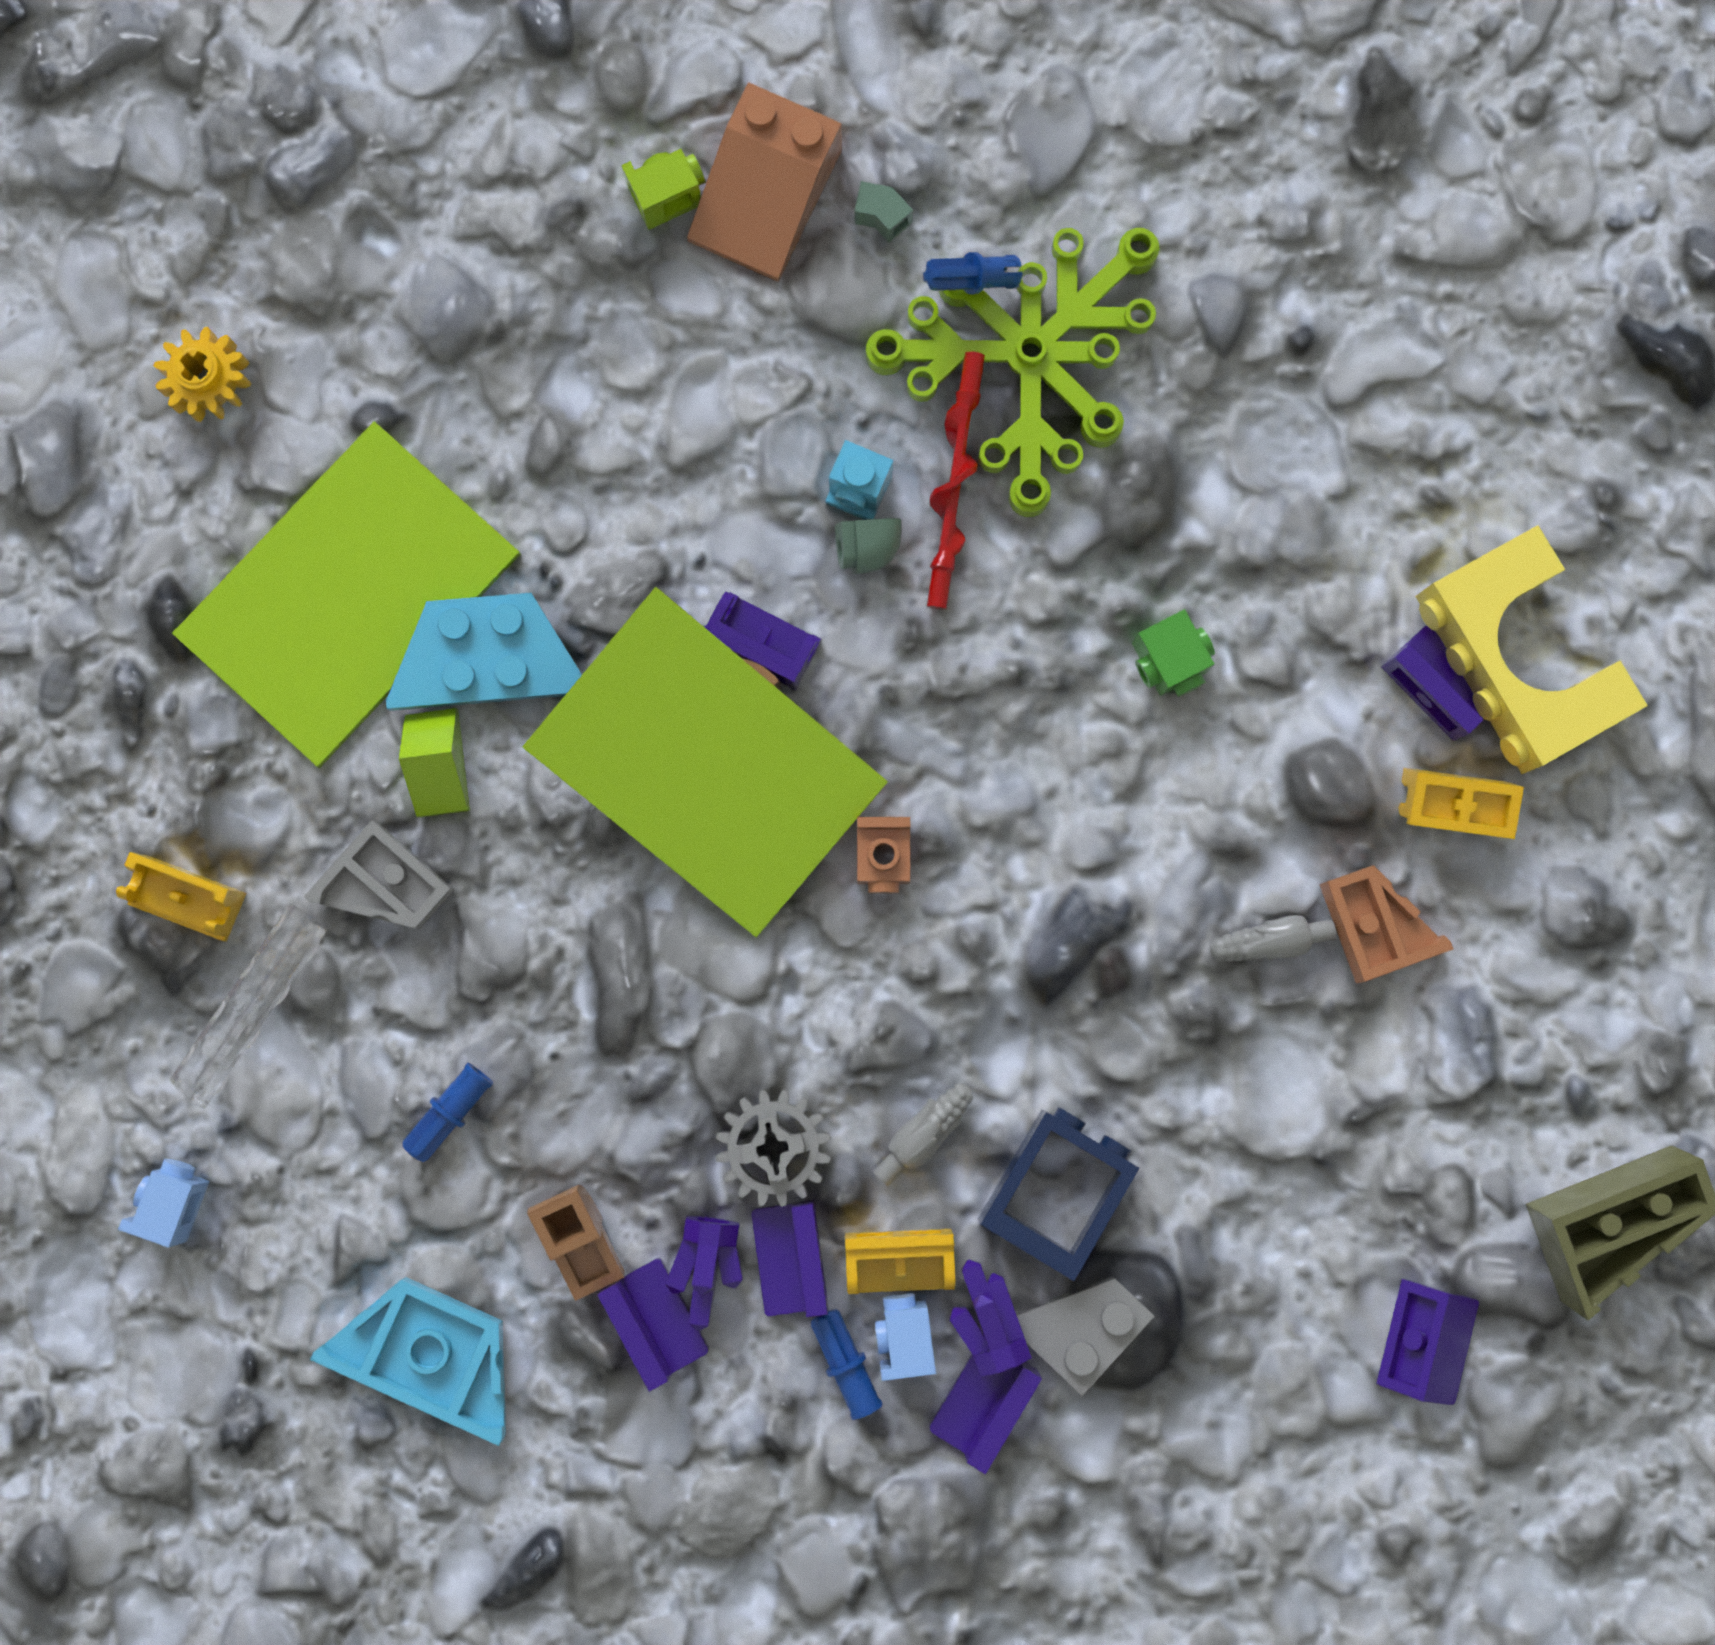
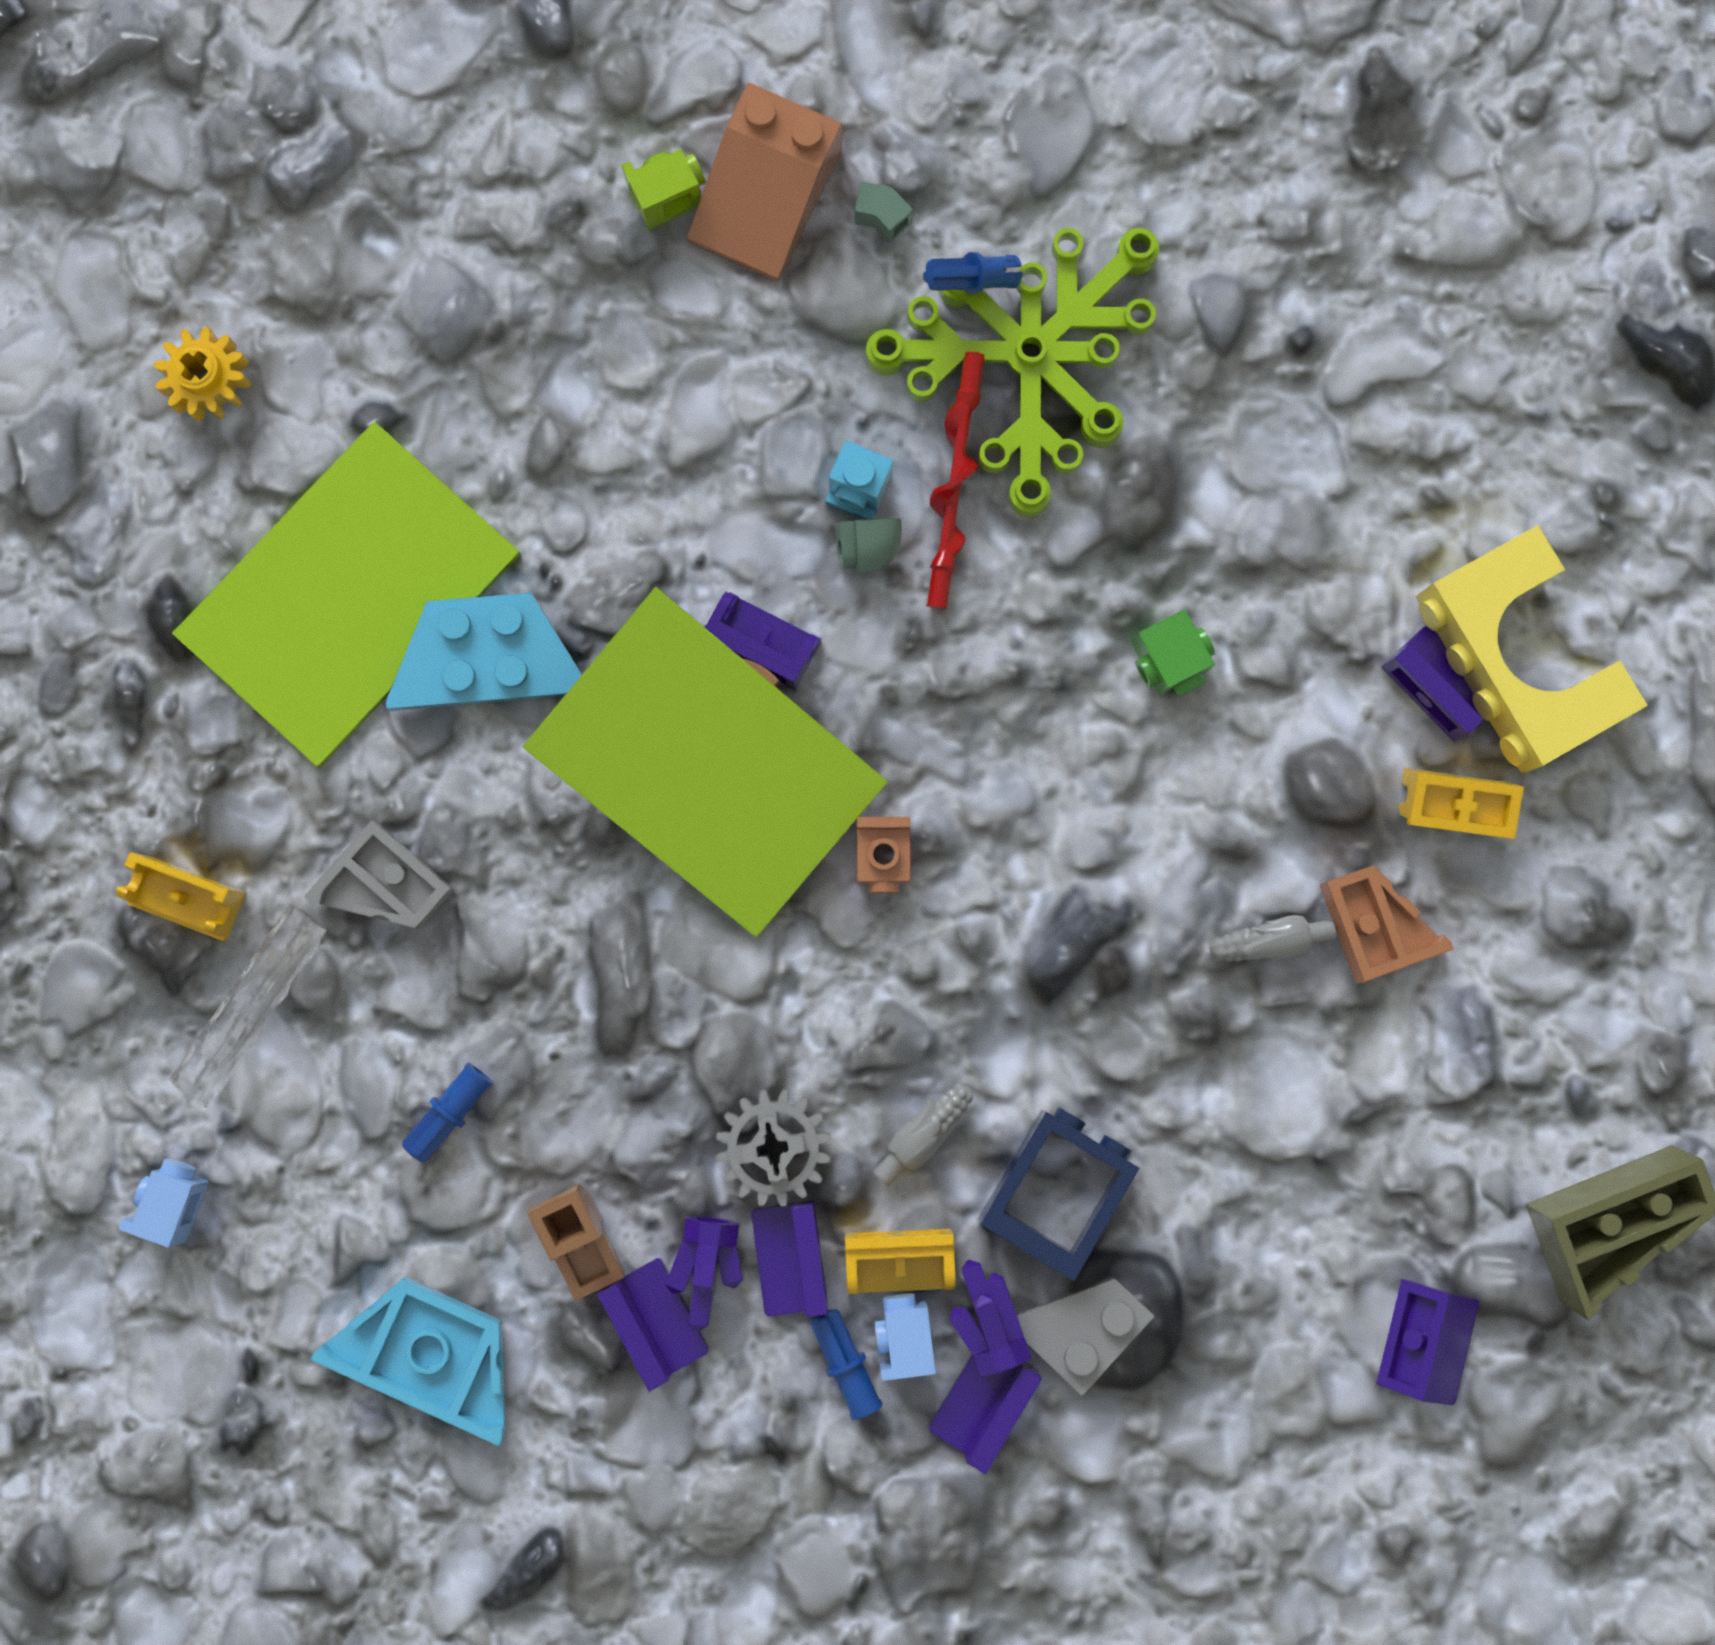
lime slope [399,708,470,818] -> none

